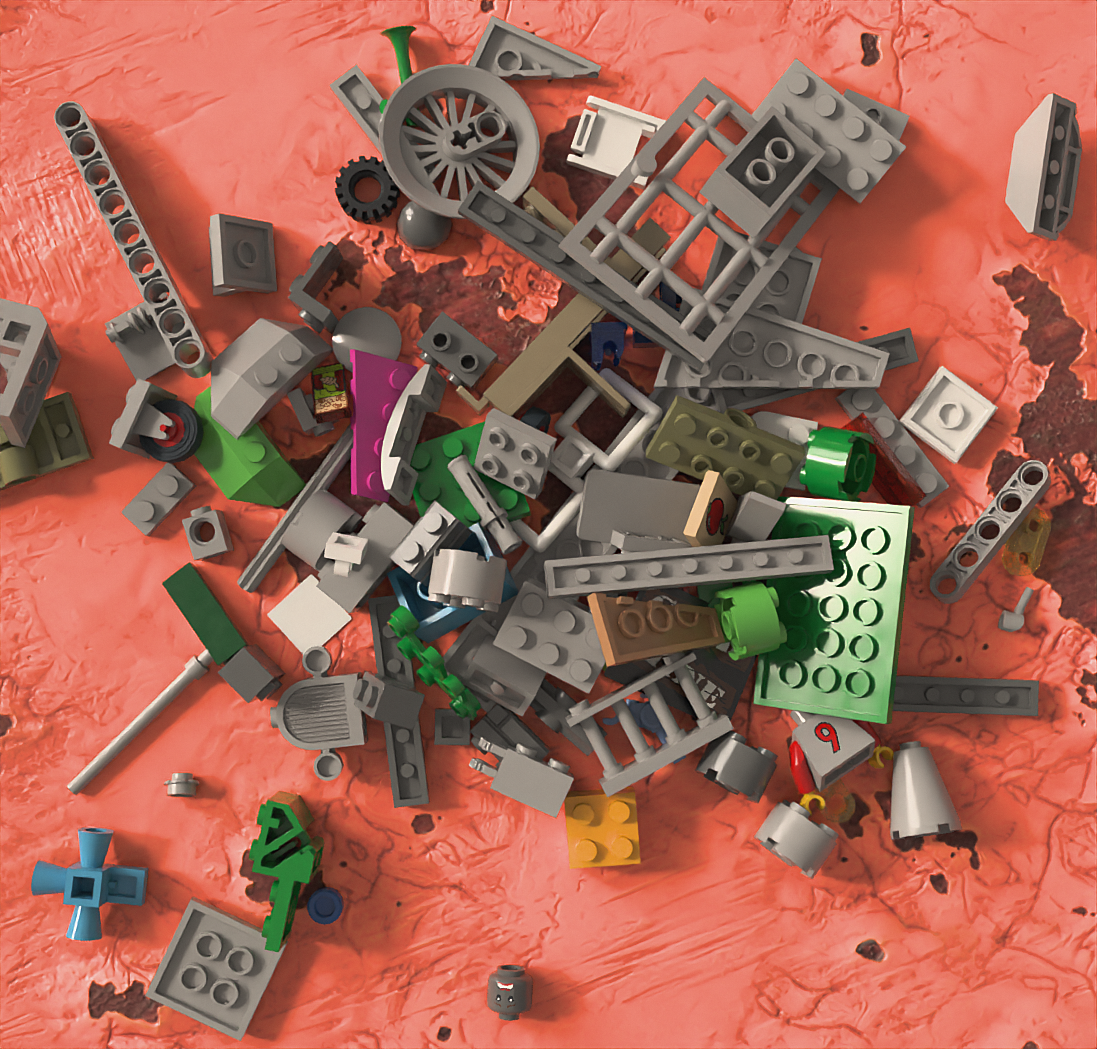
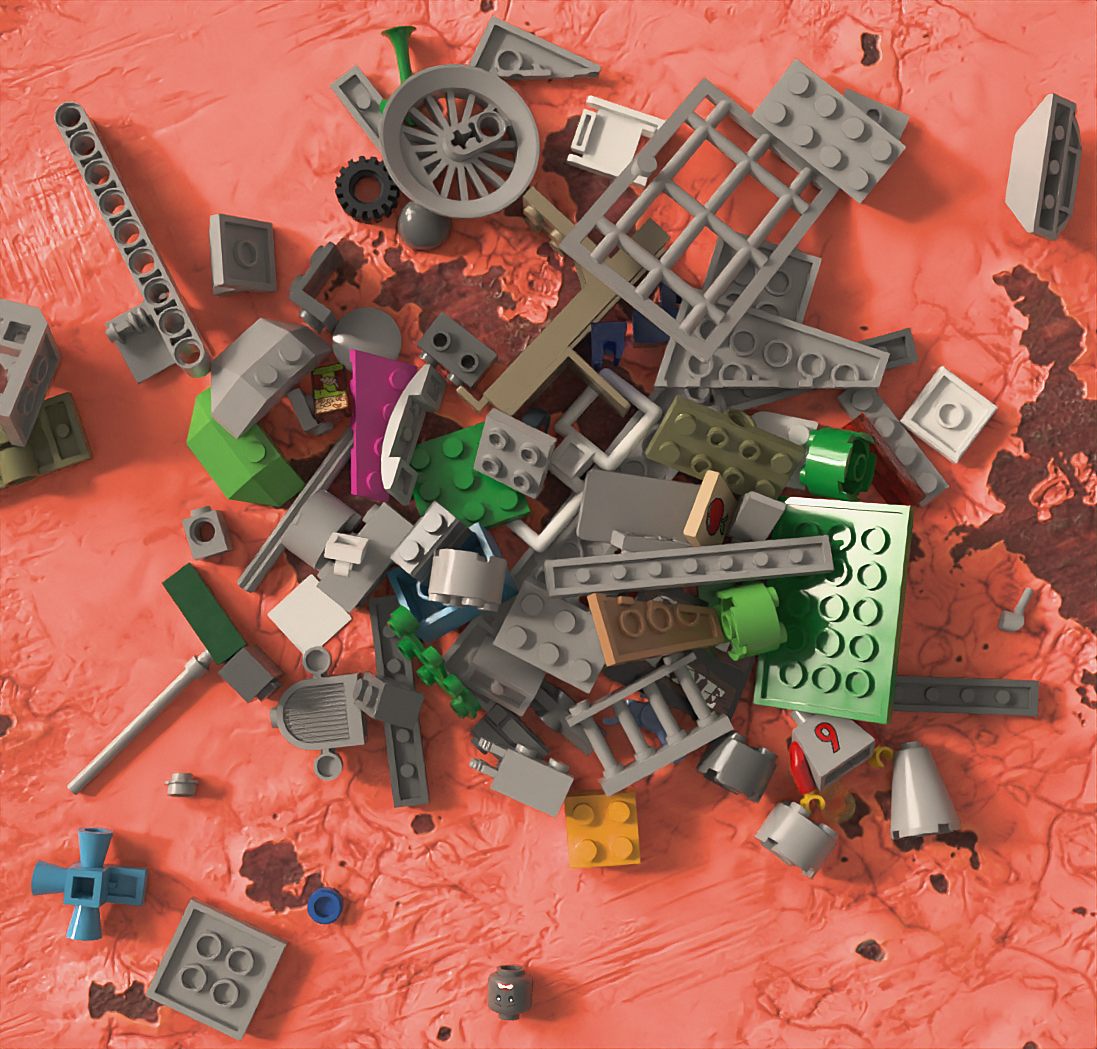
plate [109,378,204,463] -> none
light grey plate [121,463,196,536] -> none
green piece [249,791,325,952] -> none
dark grey plate [434,708,471,745] -> none
light grey pin [447,455,523,555] -> none
dark grey plate [458,181,710,372] -> none
light grey brick [699,106,826,239] -> none
light grey beam [930,460,1051,604] -> none
clear yellow plate [1002,508,1051,576] -> none

